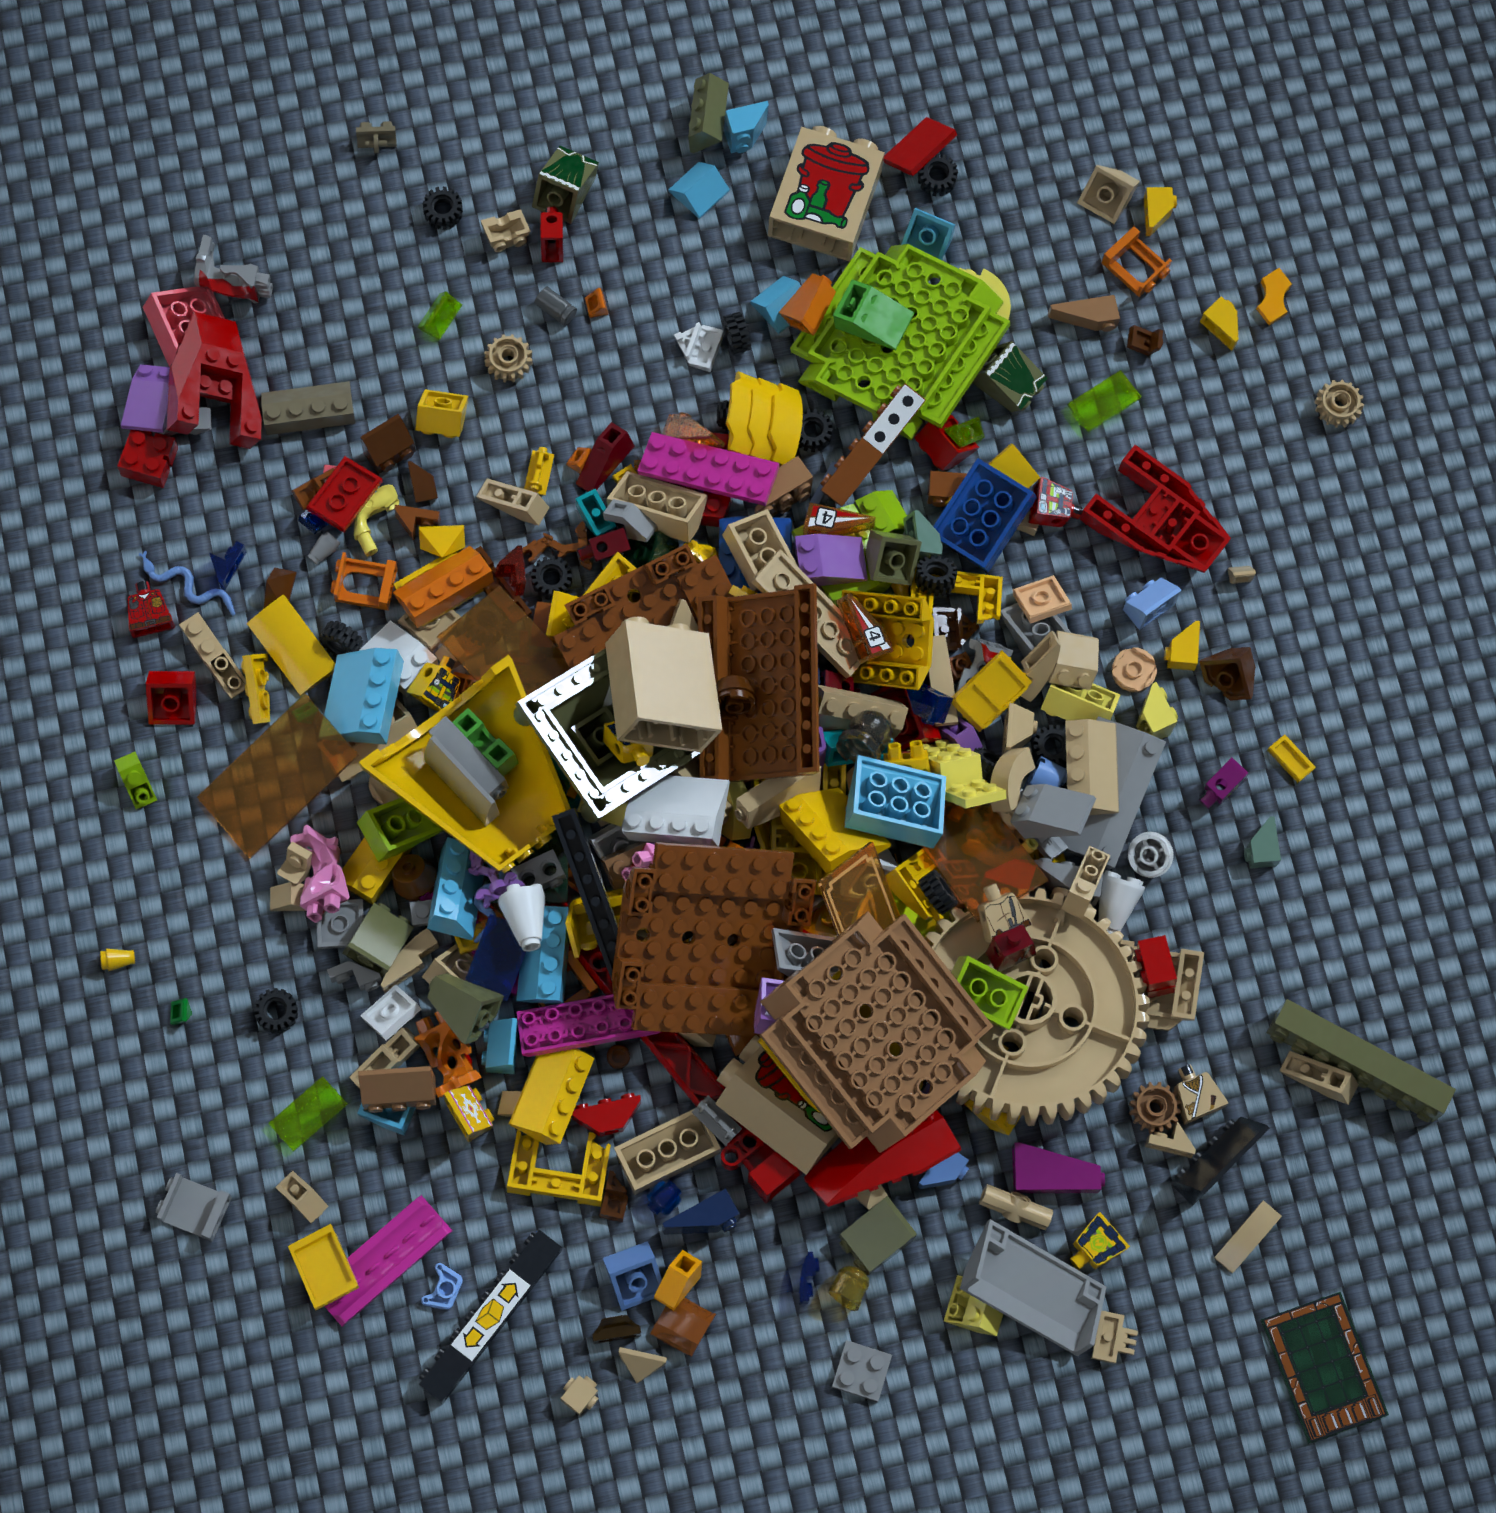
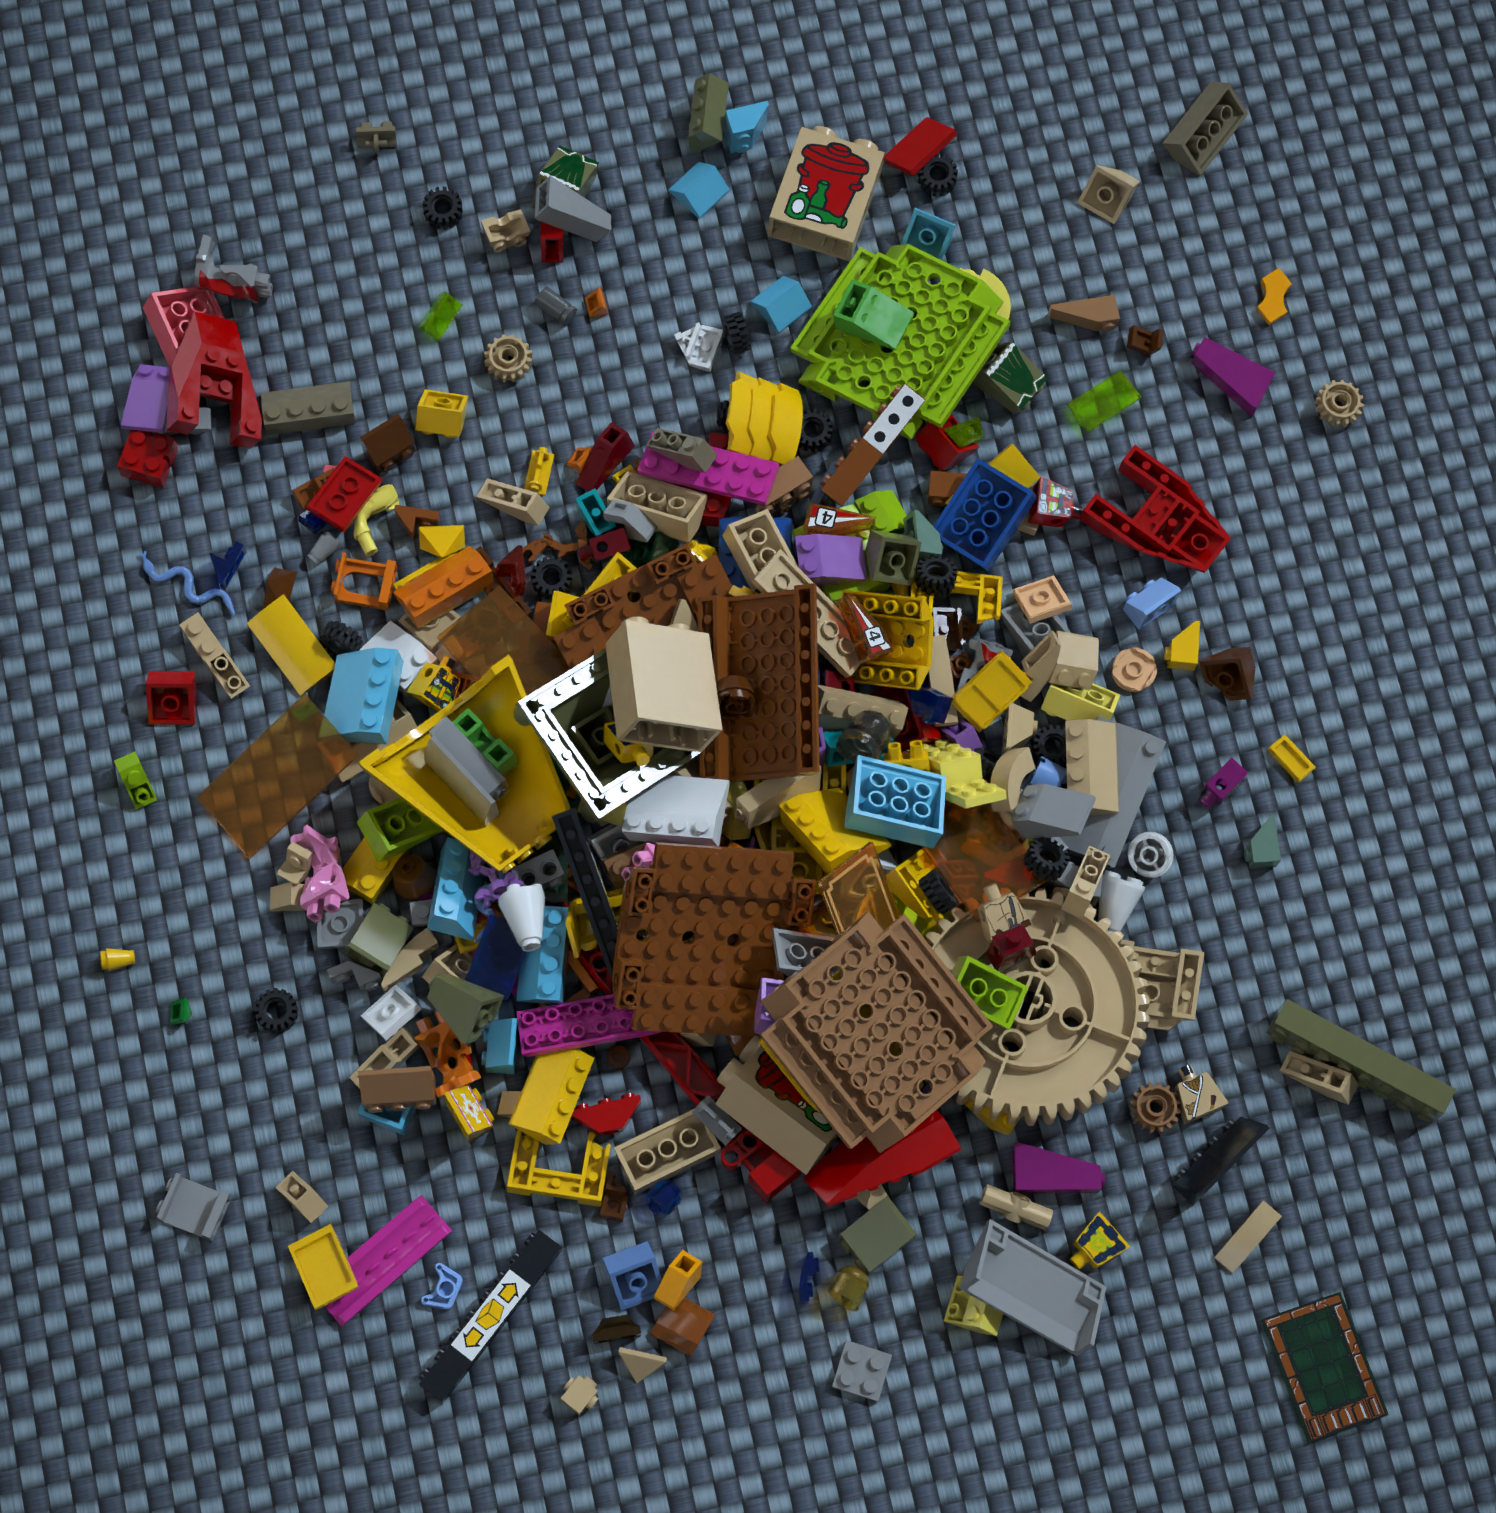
torso [128,581,175,638] -> none
yellow wing [241,653,270,724] -> none
clear neon green piece [268,1076,348,1152] -> none
reddish brown slope [408,461,438,502] -> none
clear orange slope [662,412,725,447] -> none
dark blue slope [662,1189,740,1235] -> none
orange slope [779,273,836,335] -> none
medium blue slope [917,1153,969,1189] -> none
tan hinge [1091,1311,1138,1364] -> none
orange panel [1101,226,1172,297] -> none
red piece [1133,935,1177,998] -> none
light yellow slope [1136,682,1178,739] -> none
yellow slope [1143,187,1177,236] -> none
tan slope [1145,1122,1196,1158] -> none
yellow slope [1200,296,1239,351] -> none
tan slope [1228,566,1256,584] -> none
none -> light grey slope [535,176,611,242]
none -> dark tan slope [646,428,717,473]
none -> black tyre [1024,837,1070,882]
none -> dark tan slope [1163,82,1248,175]
none -> magenta slope [1191,337,1276,417]

